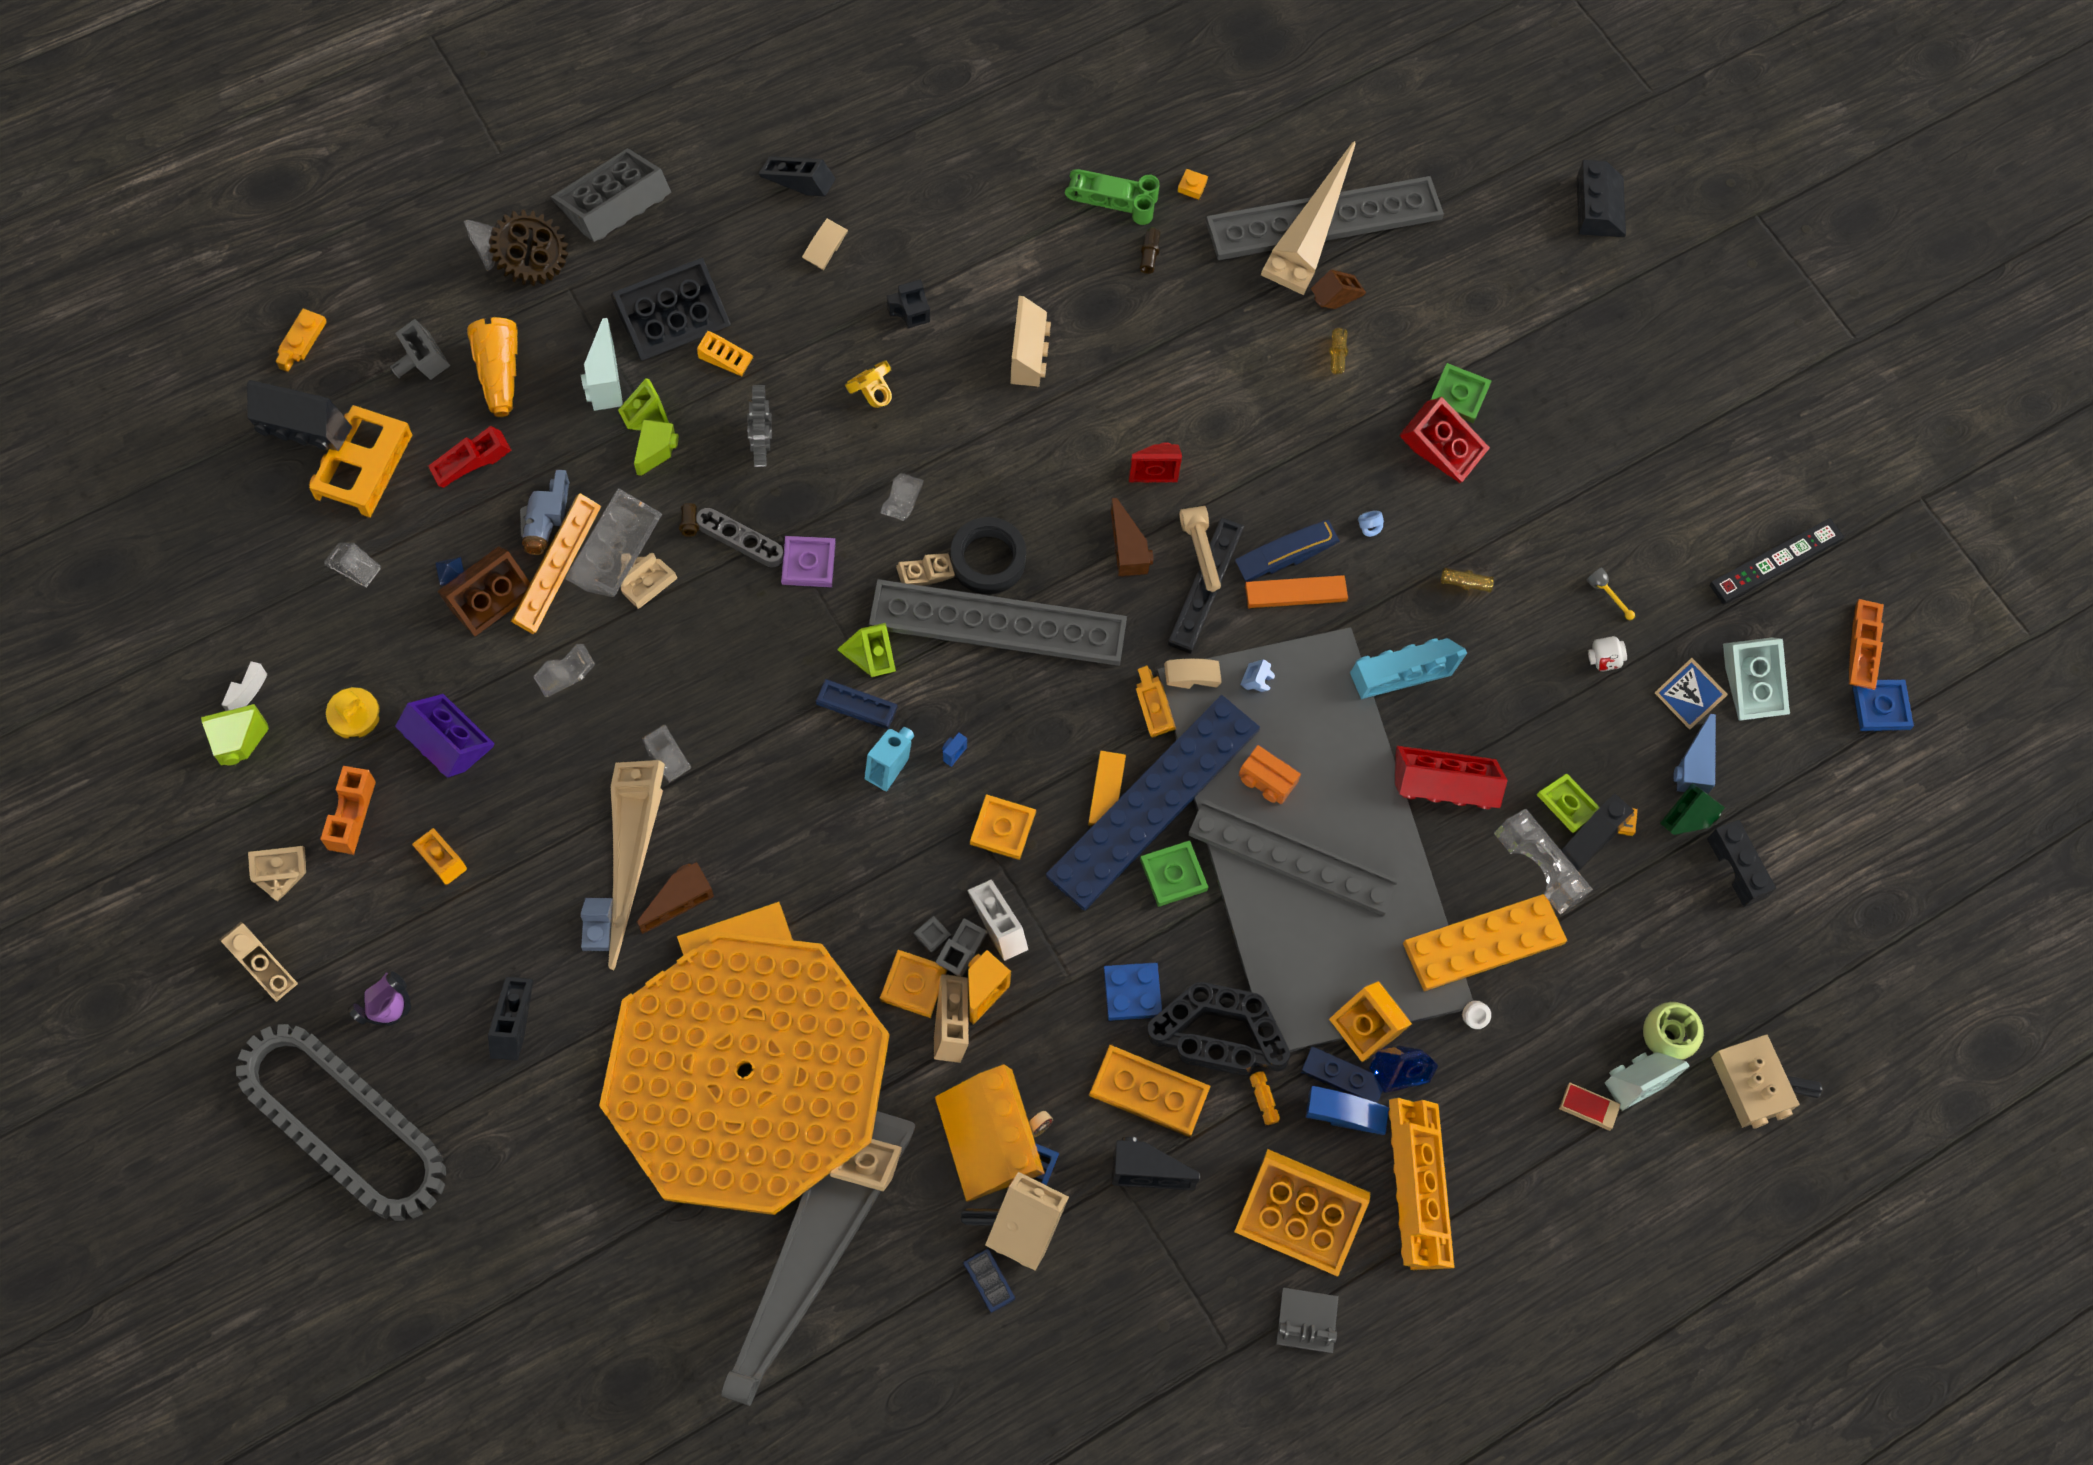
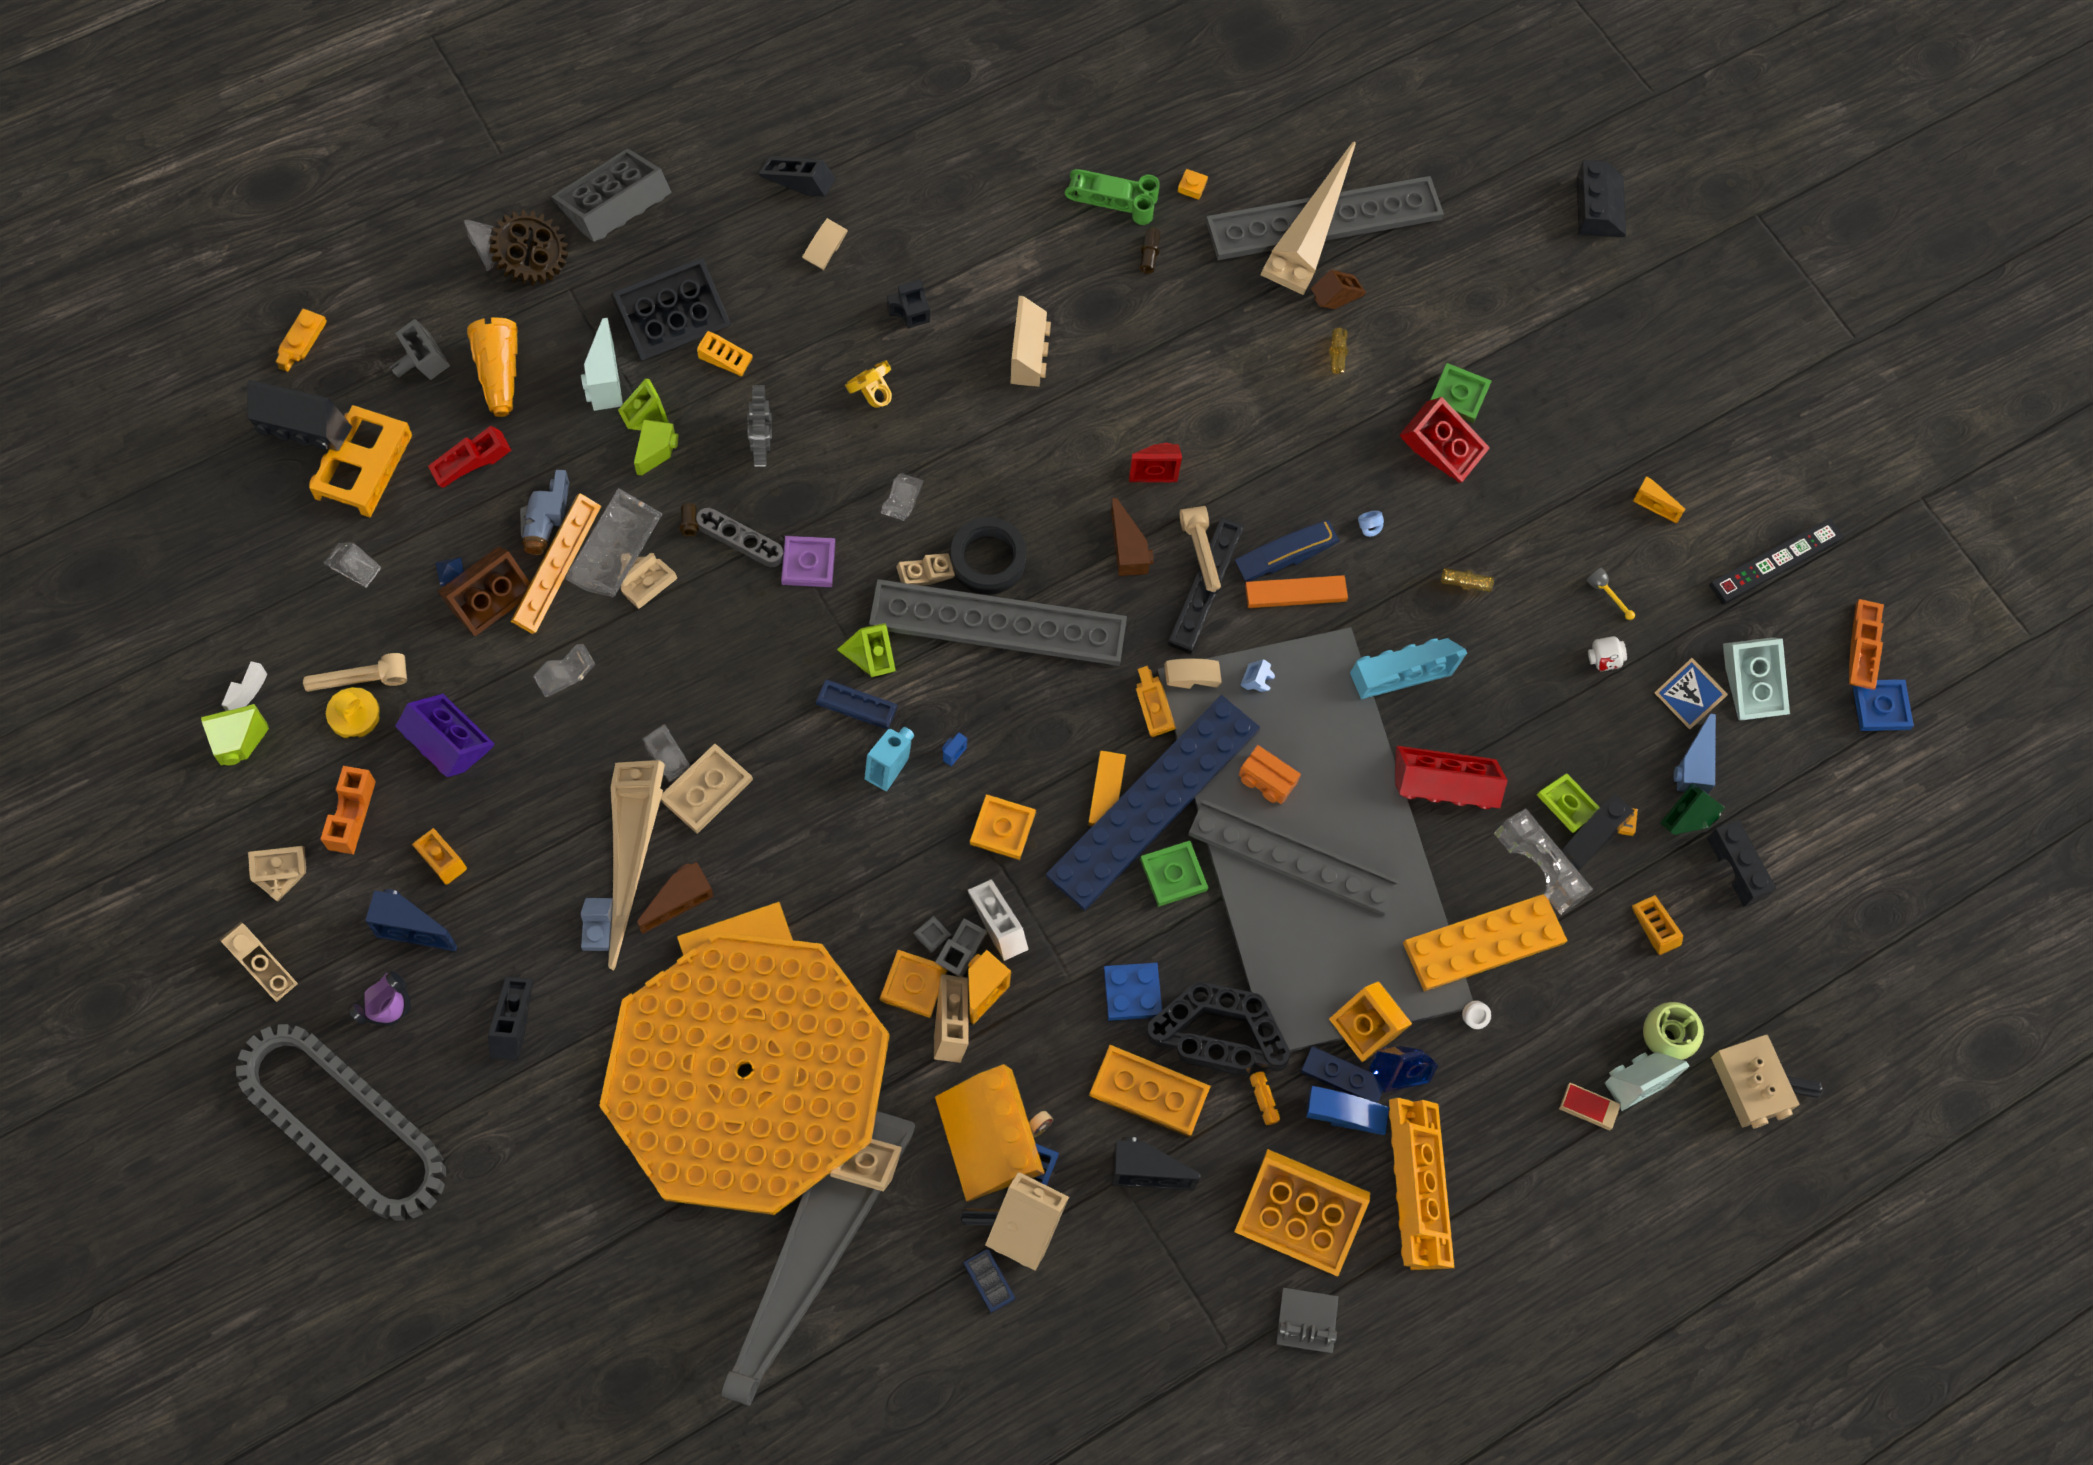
none -> tan axle [303,653,407,691]
none -> dark blue slope [365,889,457,951]
none -> tan plate [660,744,753,834]
none -> light orange slope [1632,895,1683,955]
none -> light orange slope [1633,477,1685,523]

